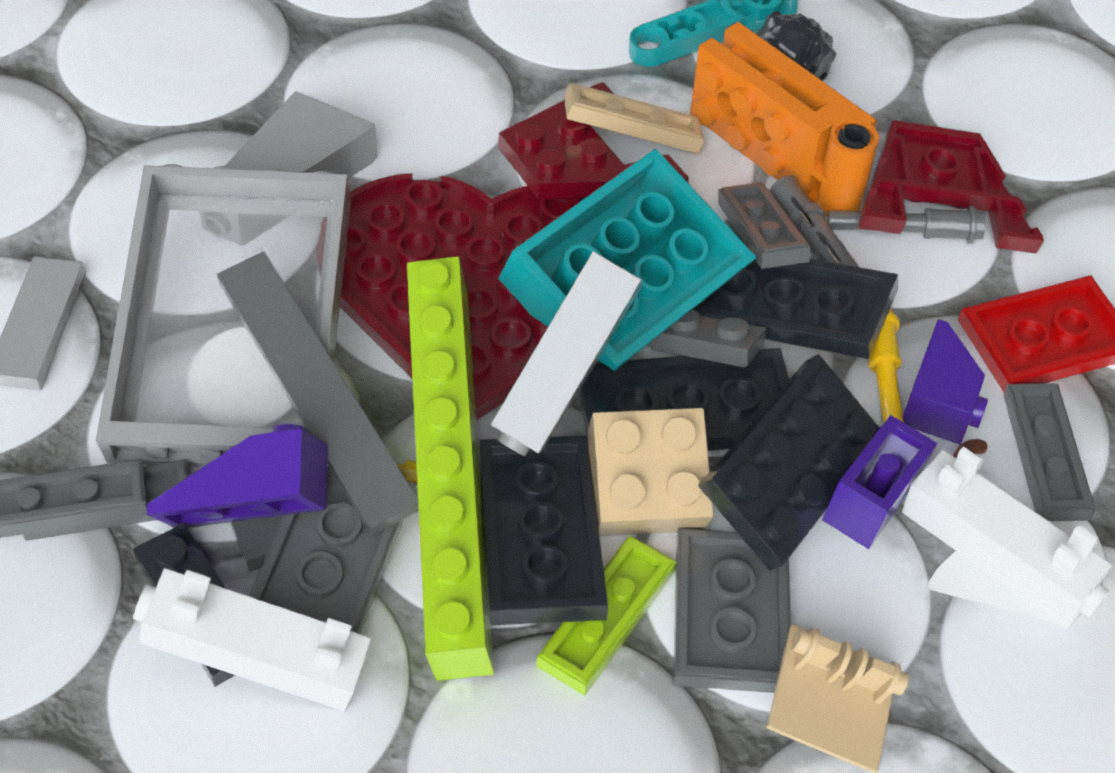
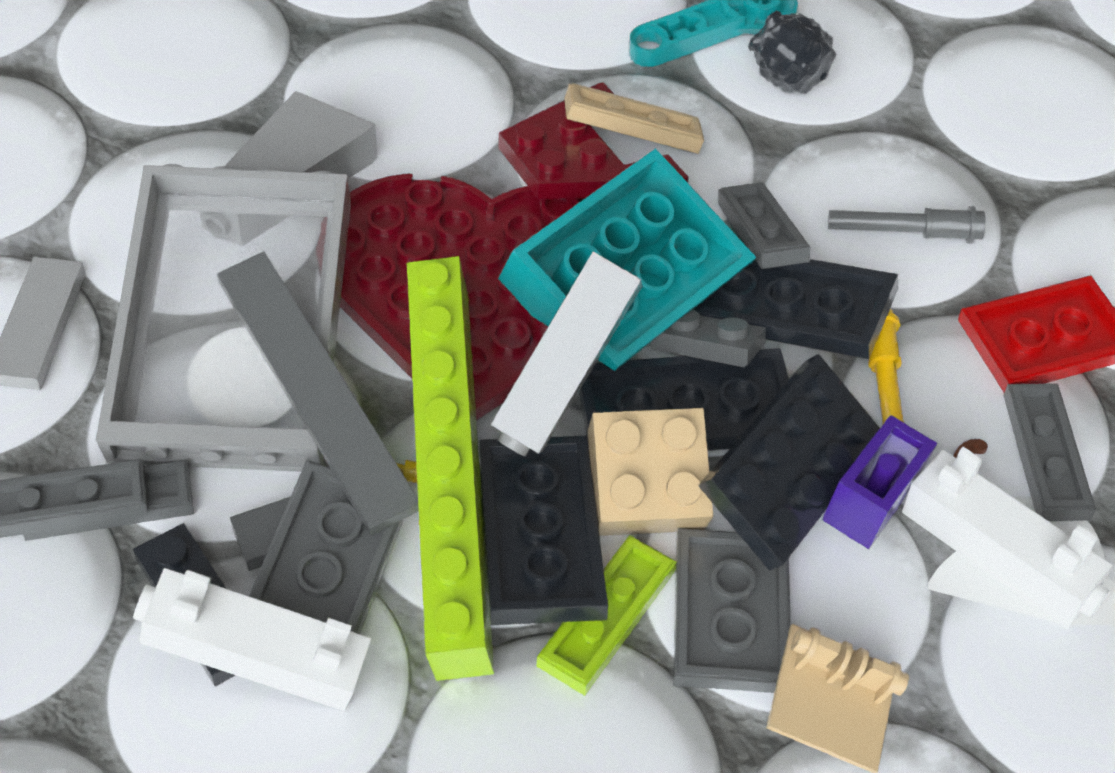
dark purple slope [147,424,328,528] -> none
orange hinge [690,22,879,217] -> none
dark grey pin [770,176,859,267] -> none
dark red wing [858,120,1044,254] -> none
dark purple slope [903,319,988,445] -> none

